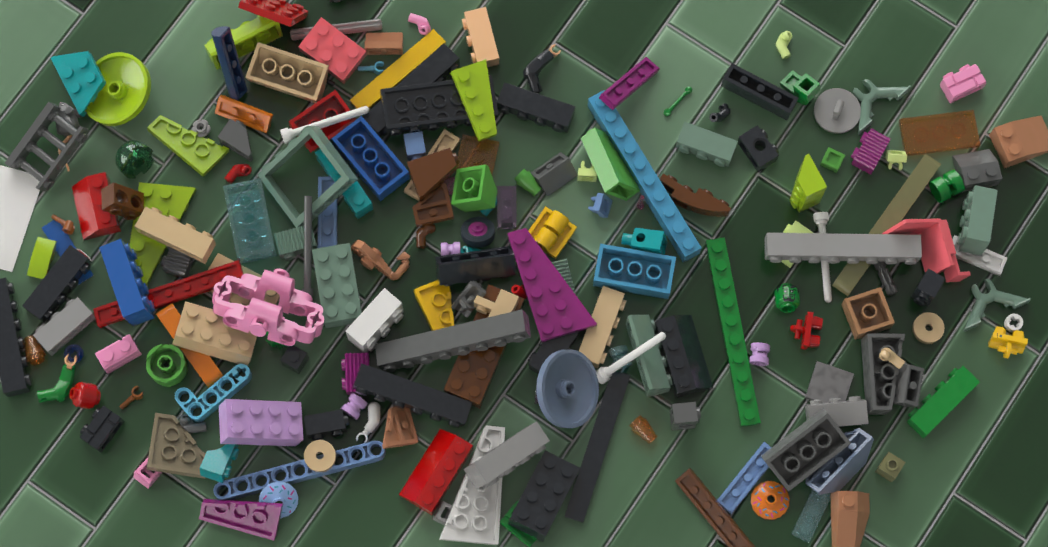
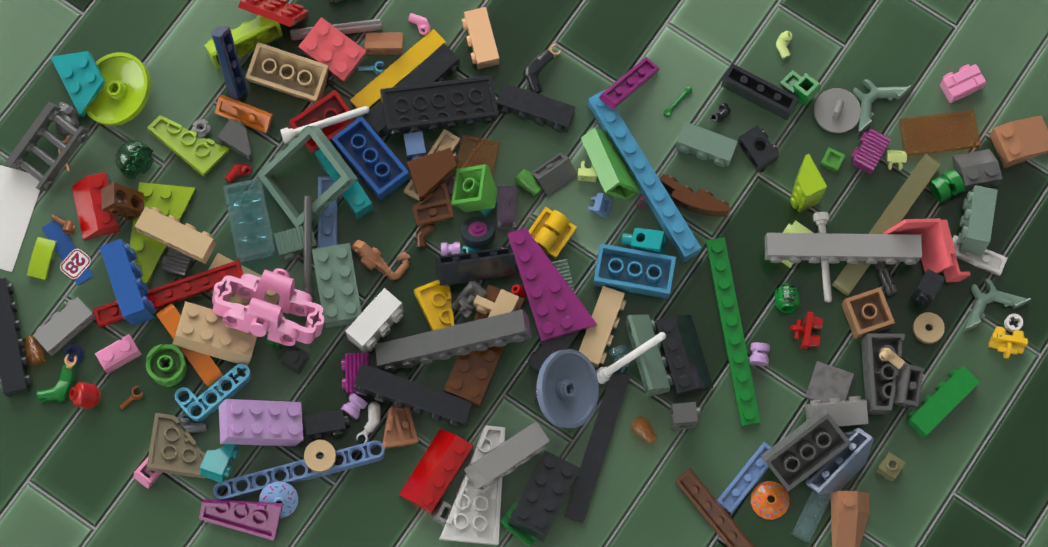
black brick [22,245,92,323] -> none
black brick [80,406,125,453] -> none
lime wing [450,59,497,142] -> none

